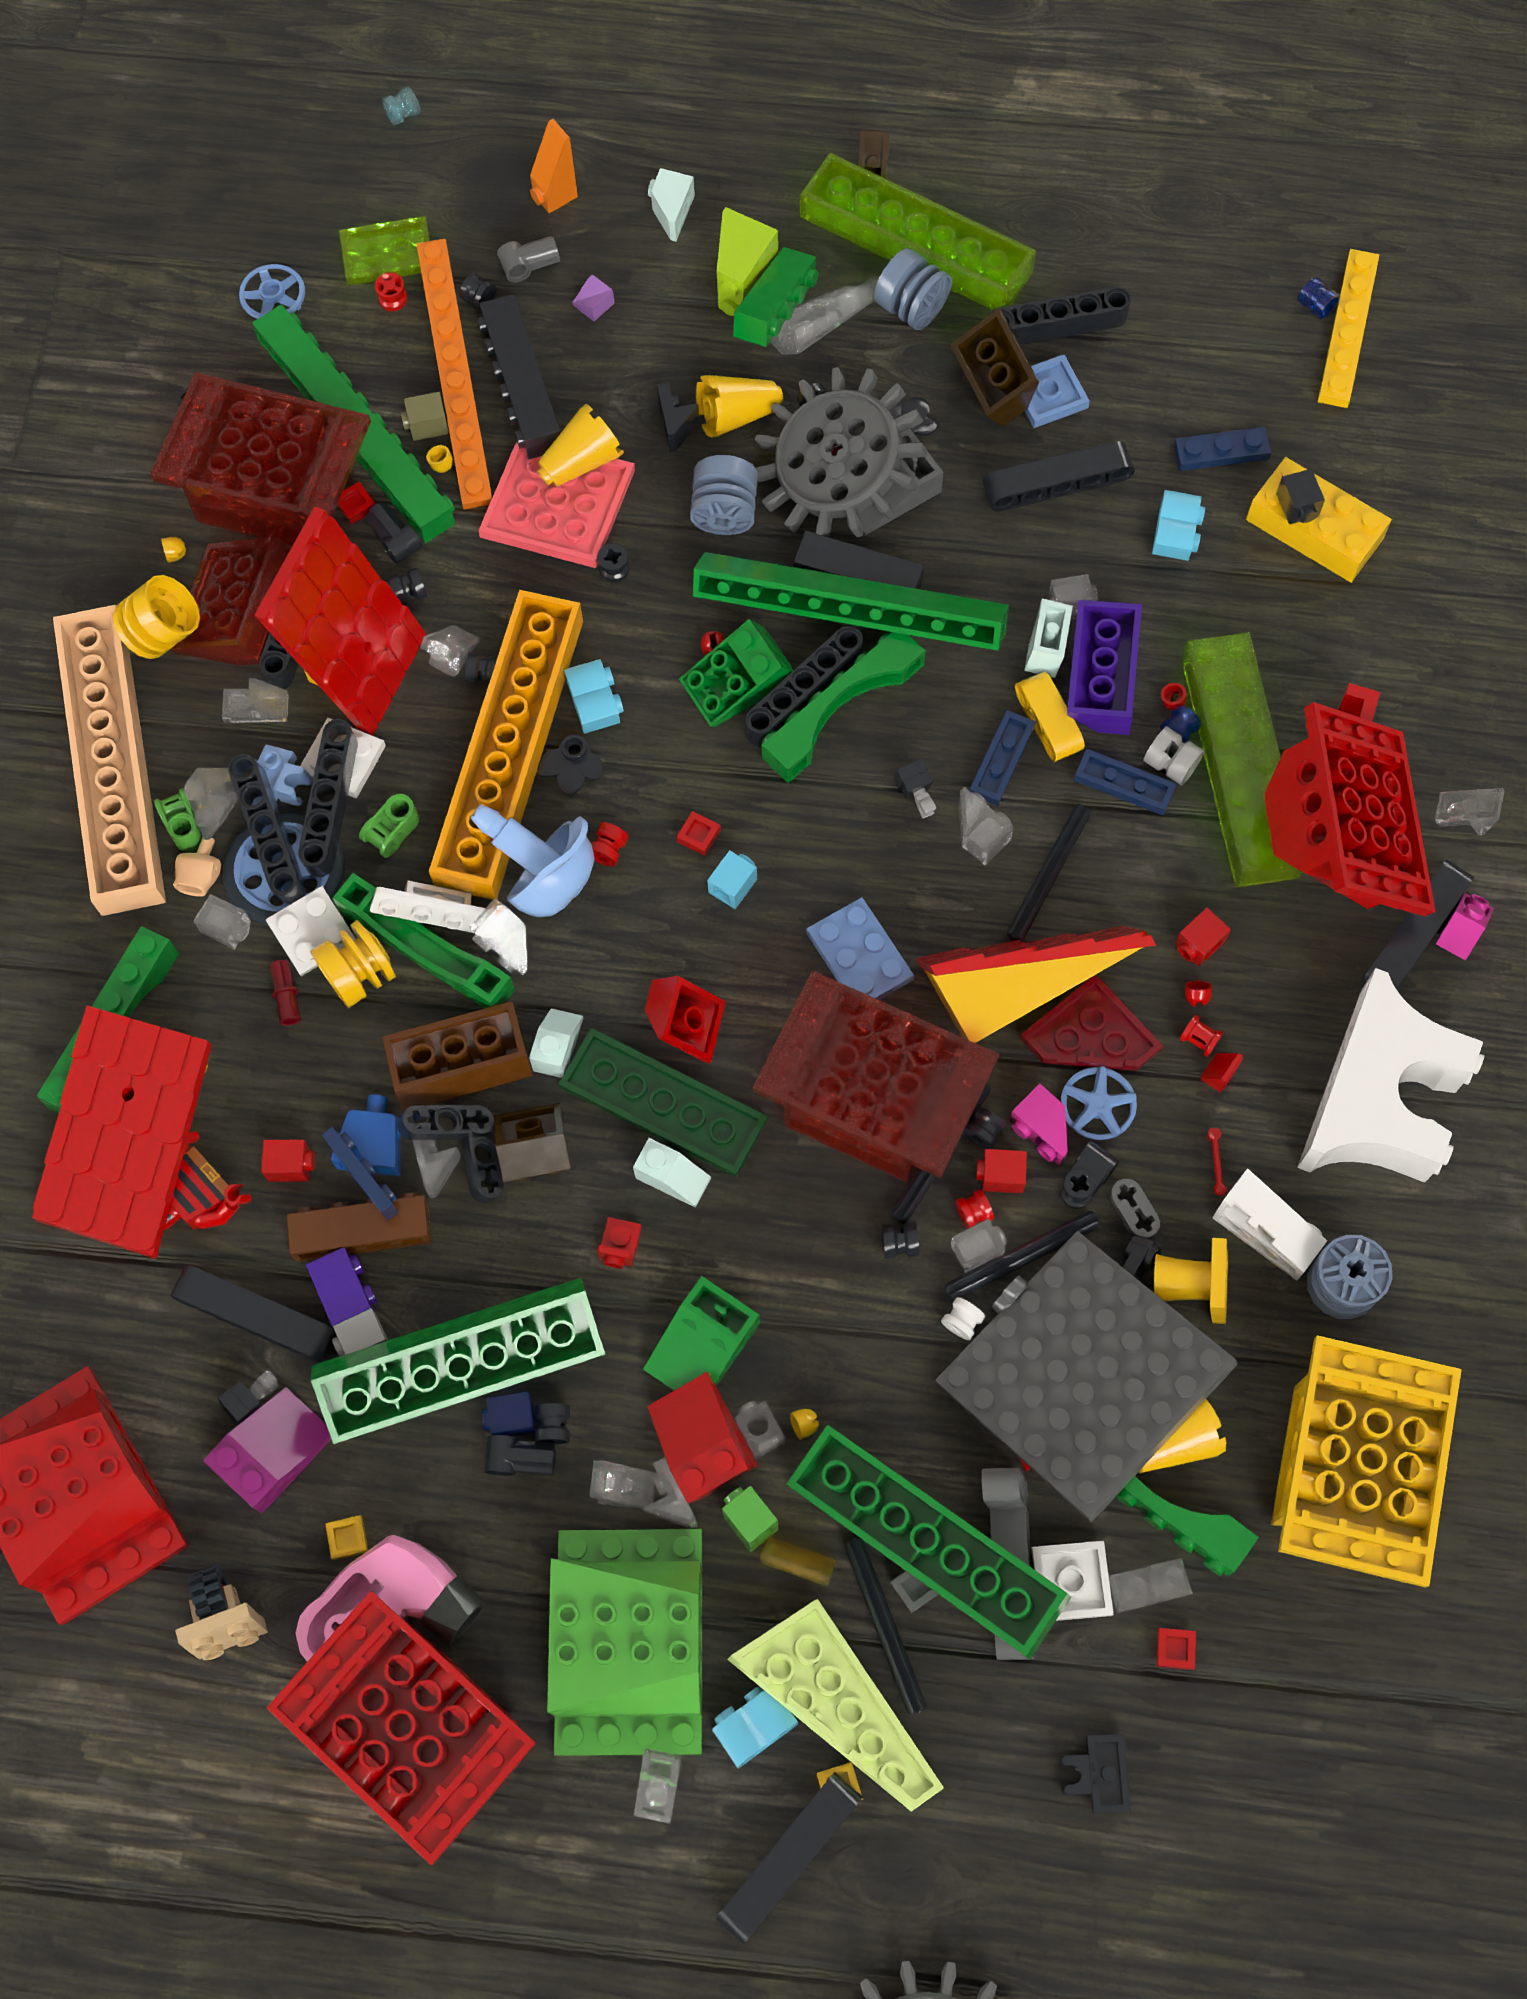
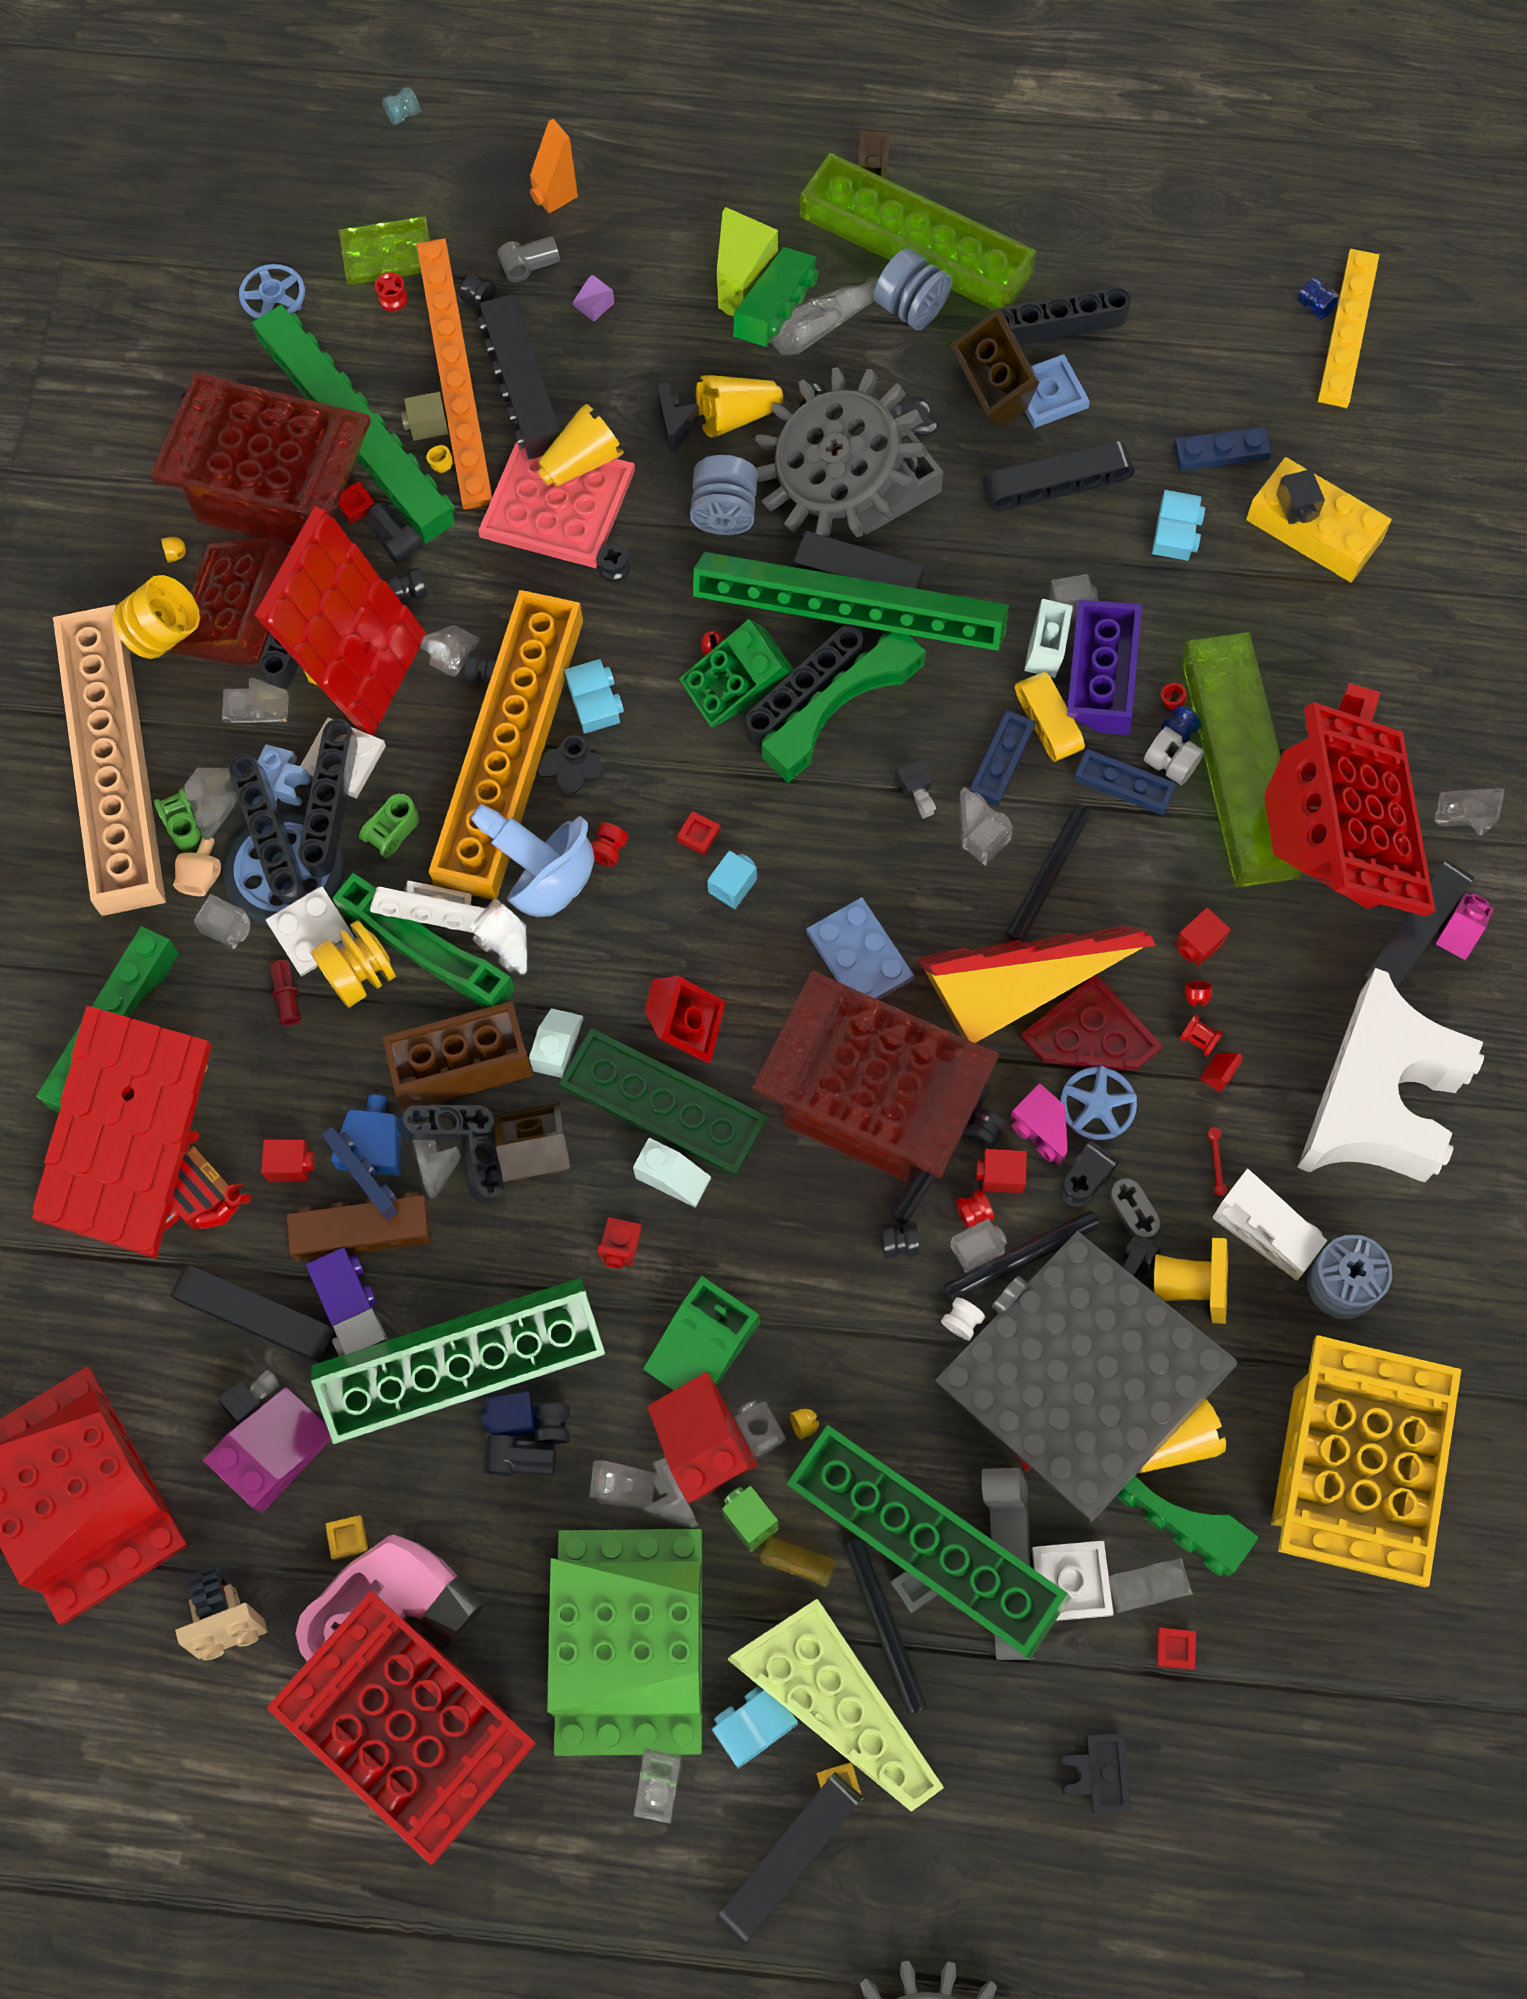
light aqua slope [648,168,695,241] -> none

